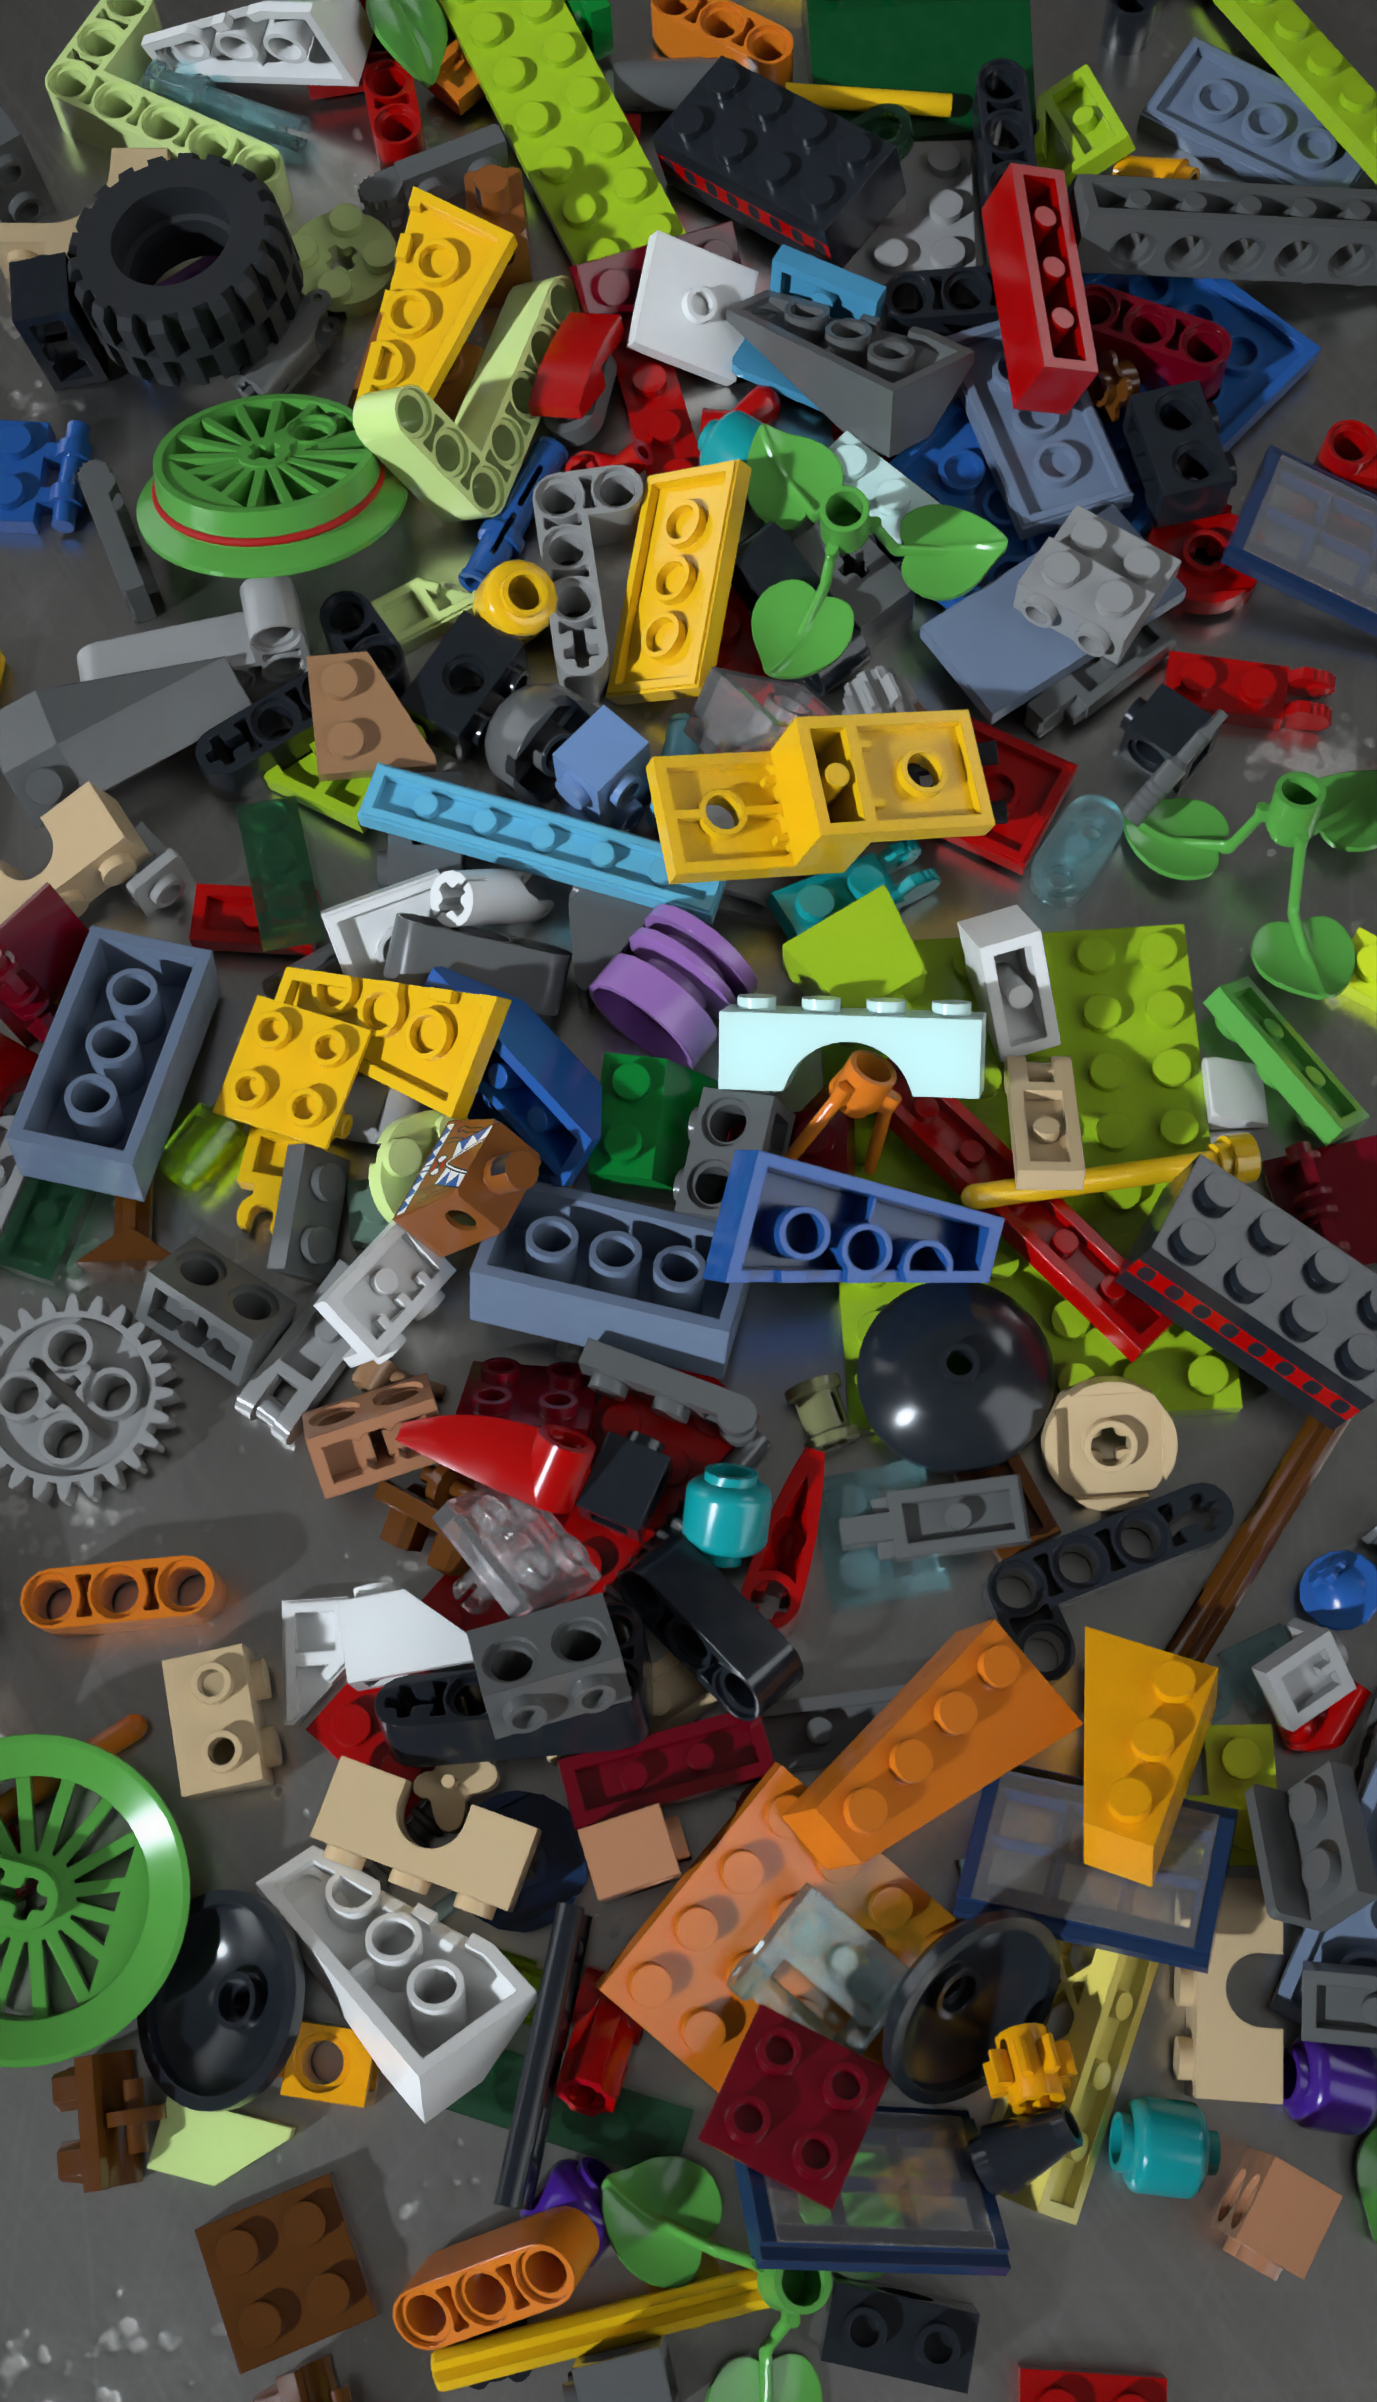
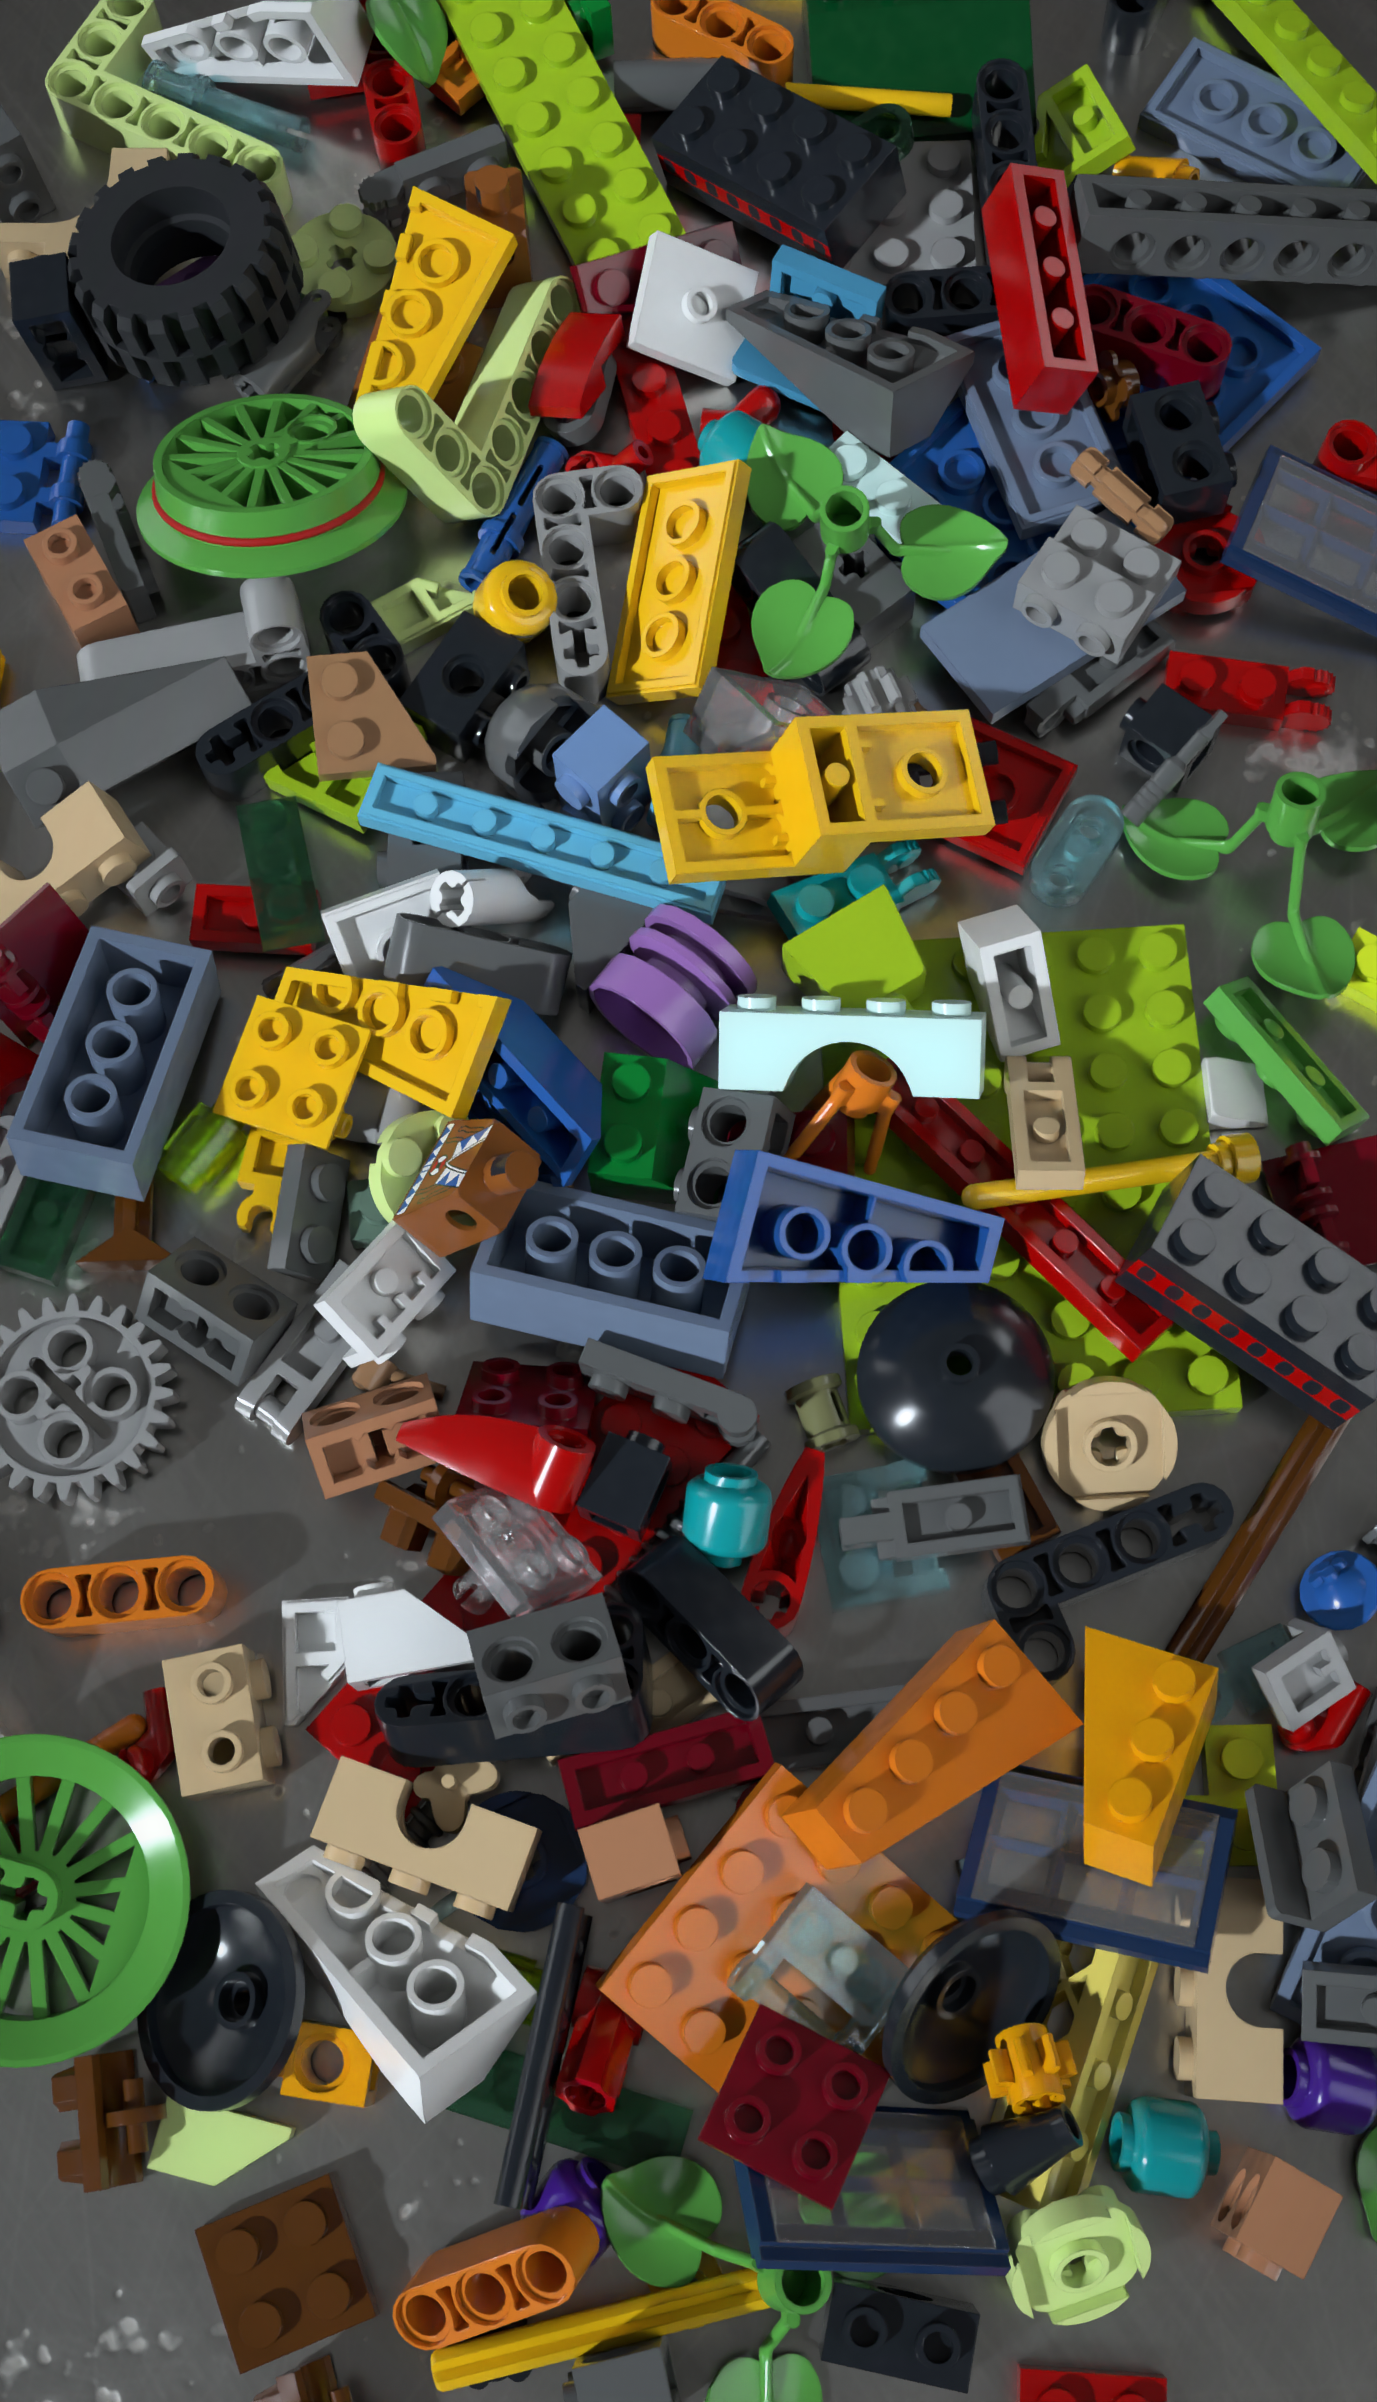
none -> nougat brick [23,514,140,649]
none -> red arm [117,1687,176,1783]
none -> yellowish green plate [1005,2185,1151,2326]
none -> medium nougat axle [1069,447,1174,546]

